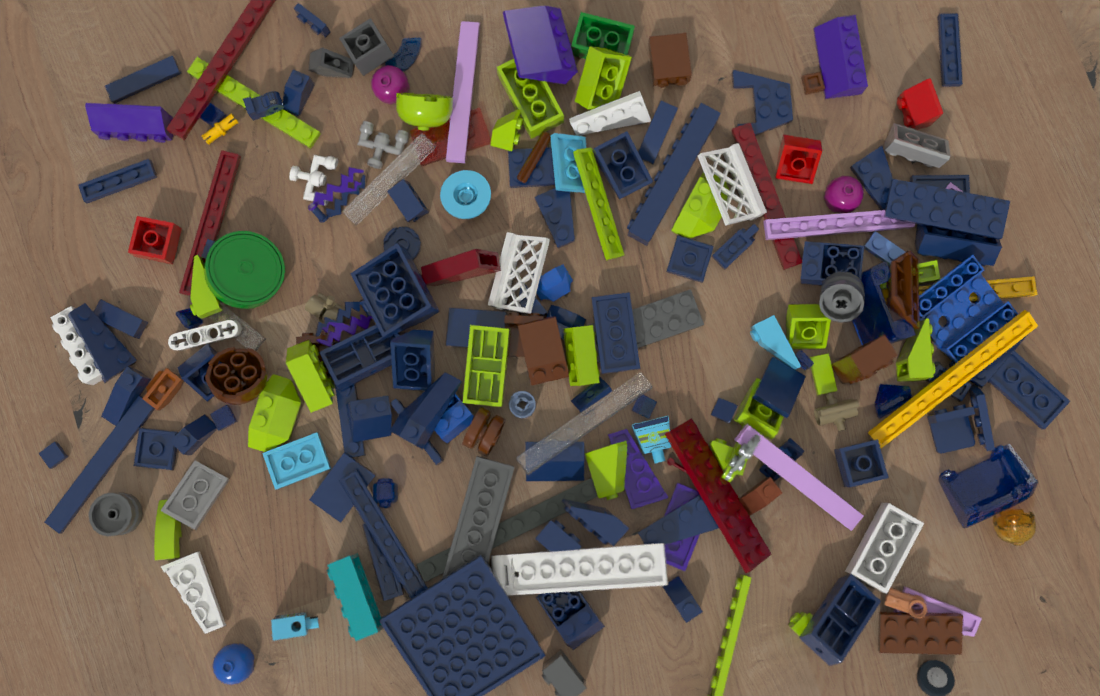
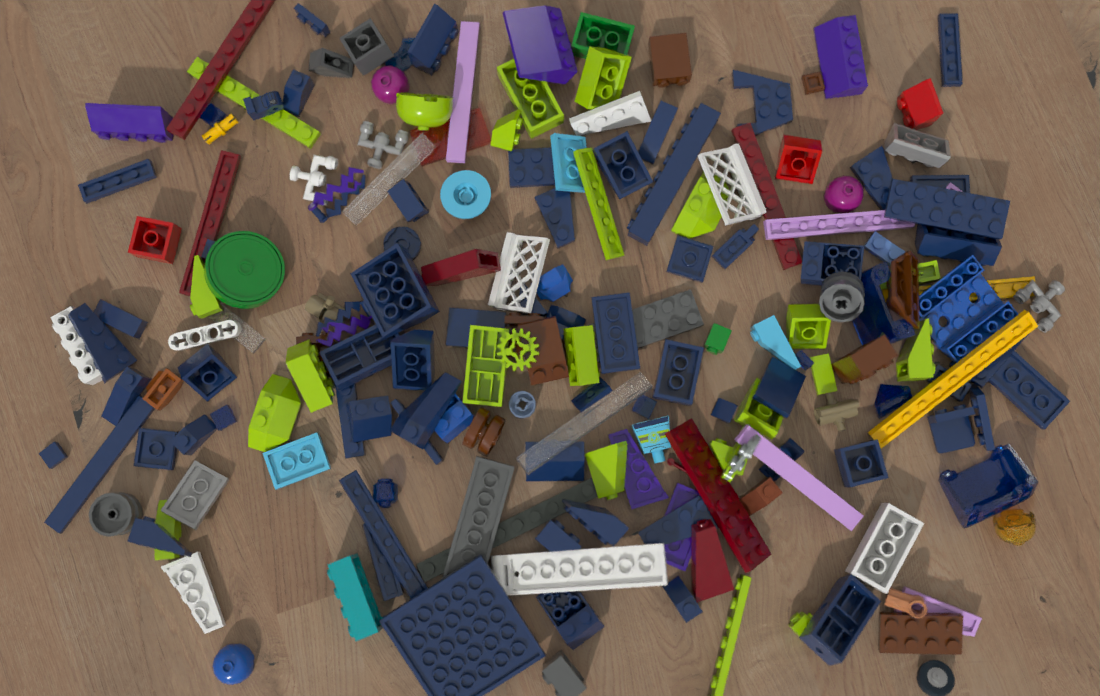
dark blue tile [105,56,181,104] -> none
clear blue slope [176,308,203,329] -> none
reddish brown cylinder [205,347,268,405] -> none
medium azure torso [271,612,319,641] -> none
dark blue tile [309,452,376,523] -> none
reddish brown axle [517,131,551,183] -> none
none -> dark blue slope [127,516,192,557]
none -> dark blue slope [407,3,459,76]
none -> lime gear [497,329,540,371]
none -> dark blue brick [652,339,704,406]
none -> dark red slope [691,519,734,603]
none -> green brick [703,323,732,355]
none -> light grey piece [1013,280,1065,333]

